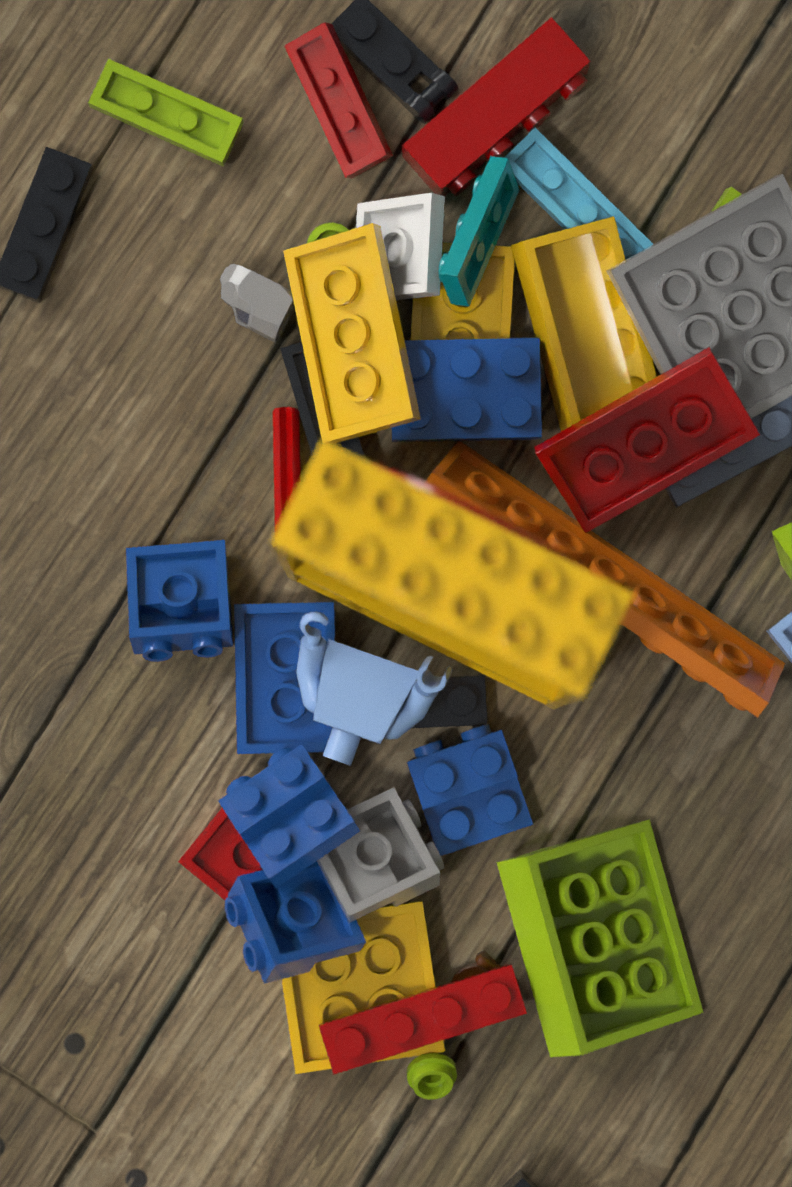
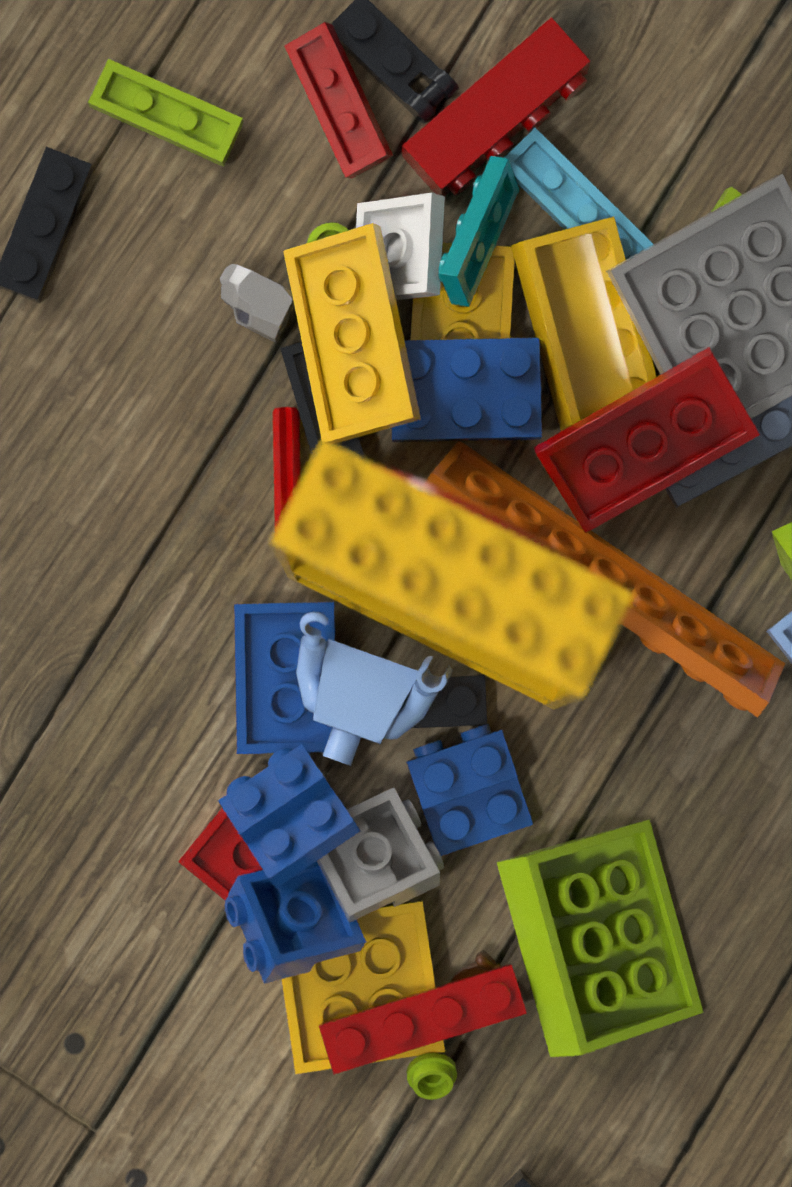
blue plate [126,540,233,662] -> none

